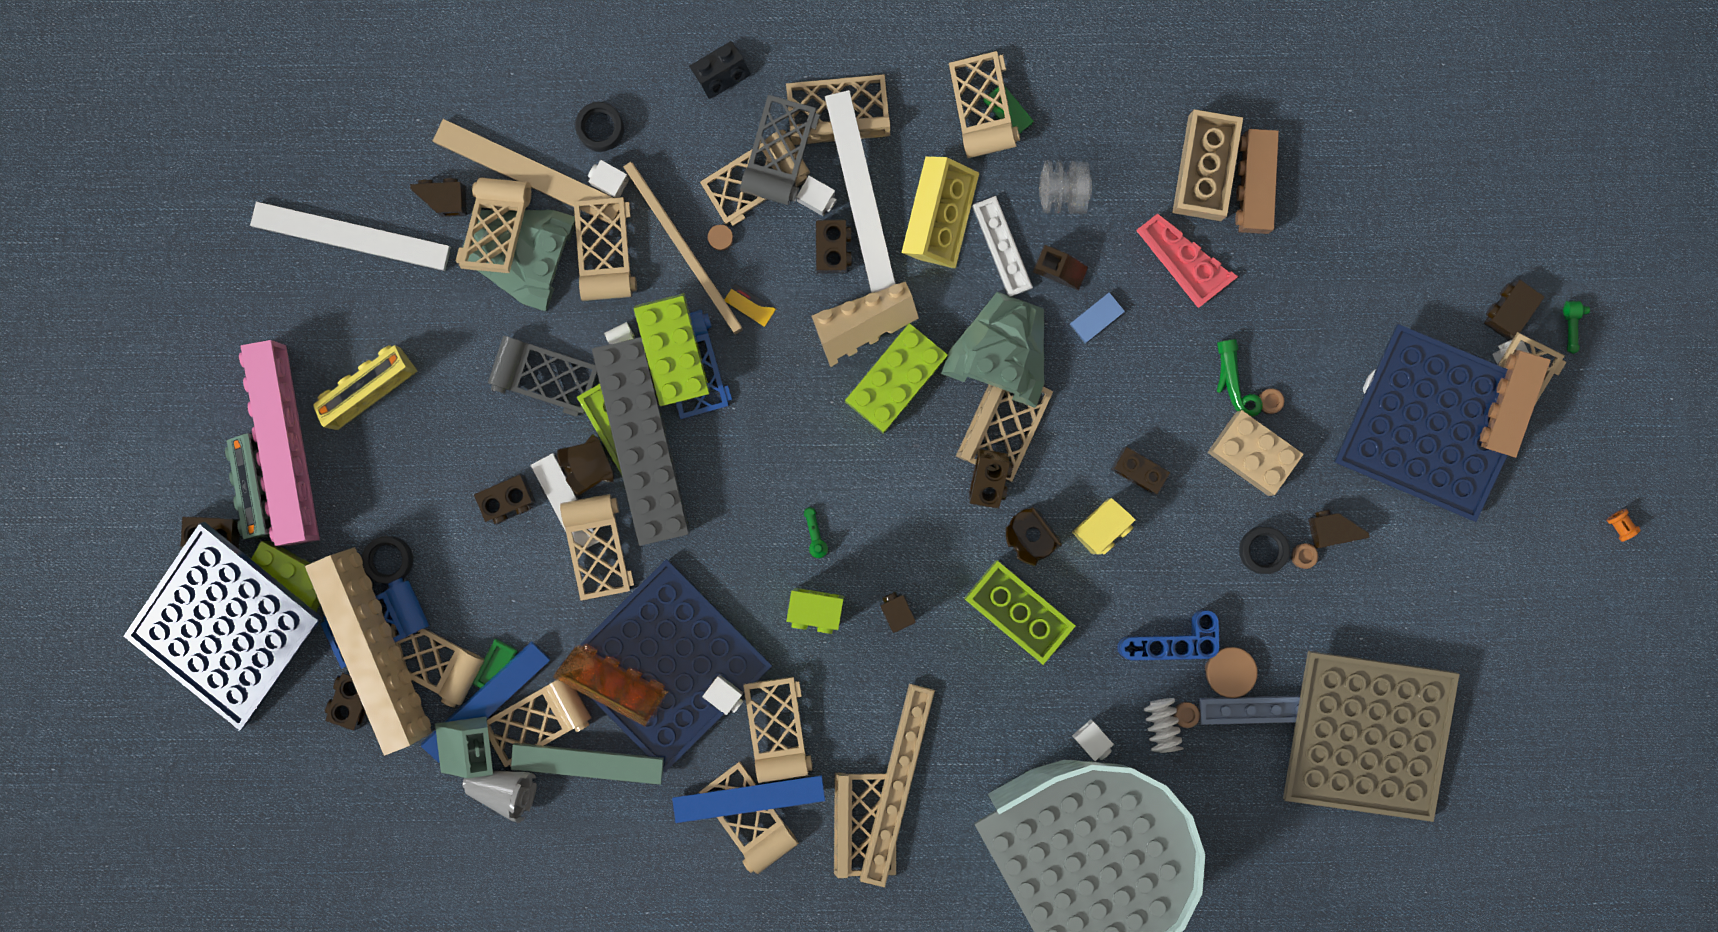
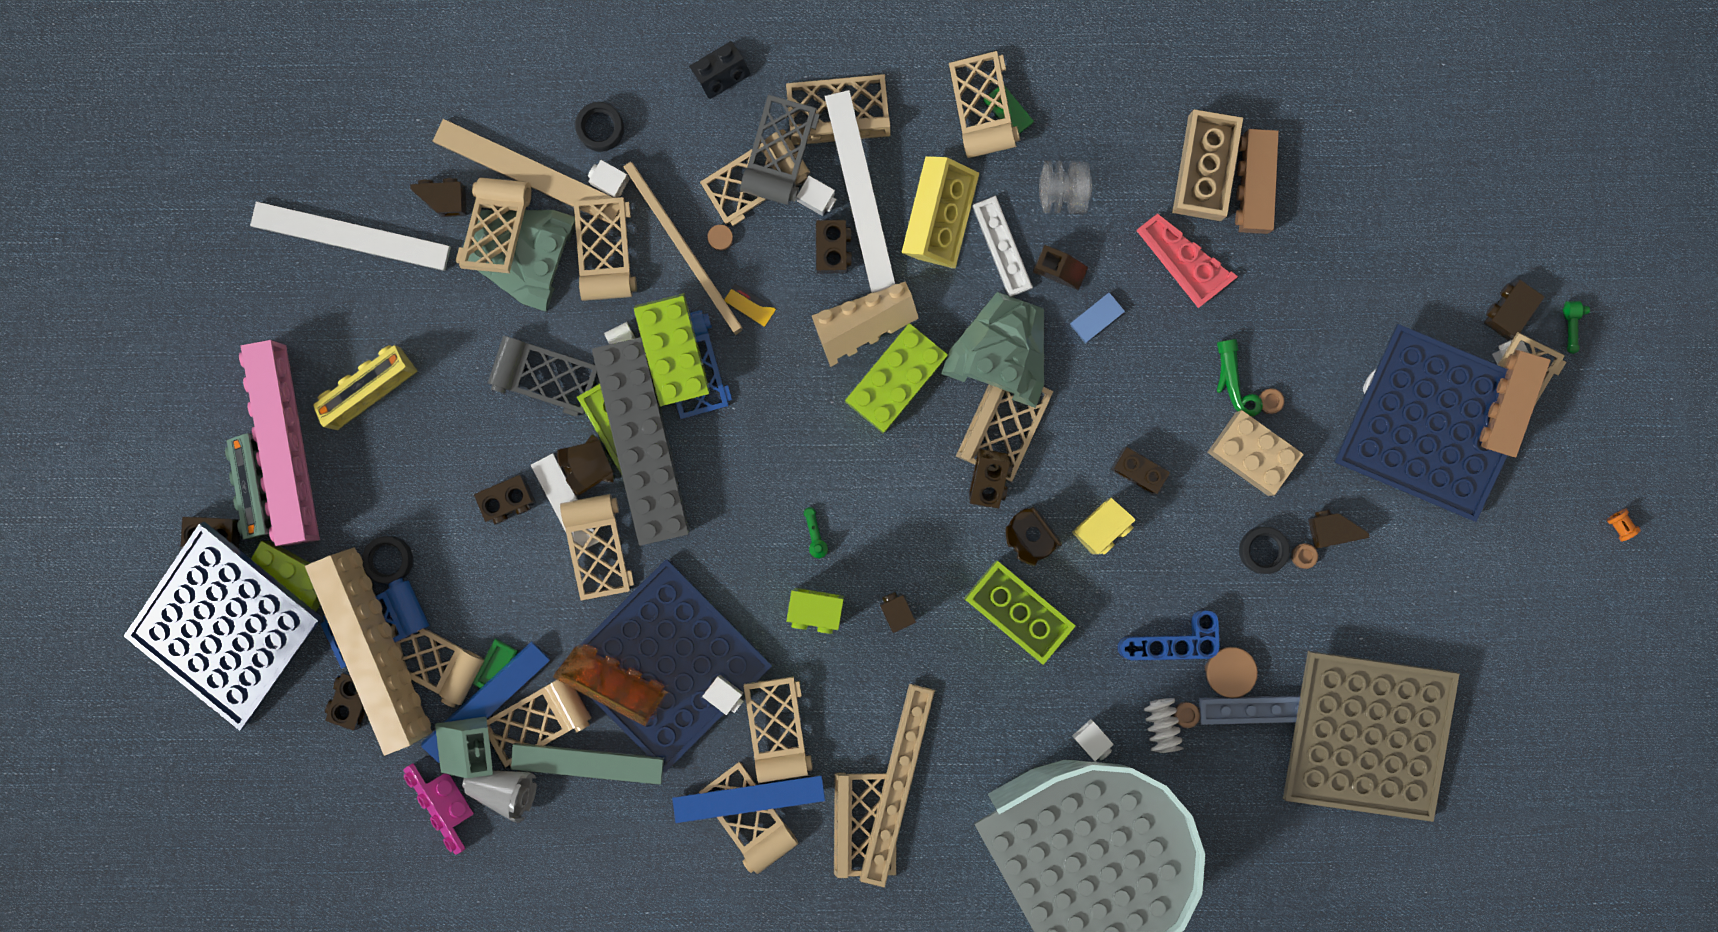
none -> dark pink bracket [403,763,473,855]

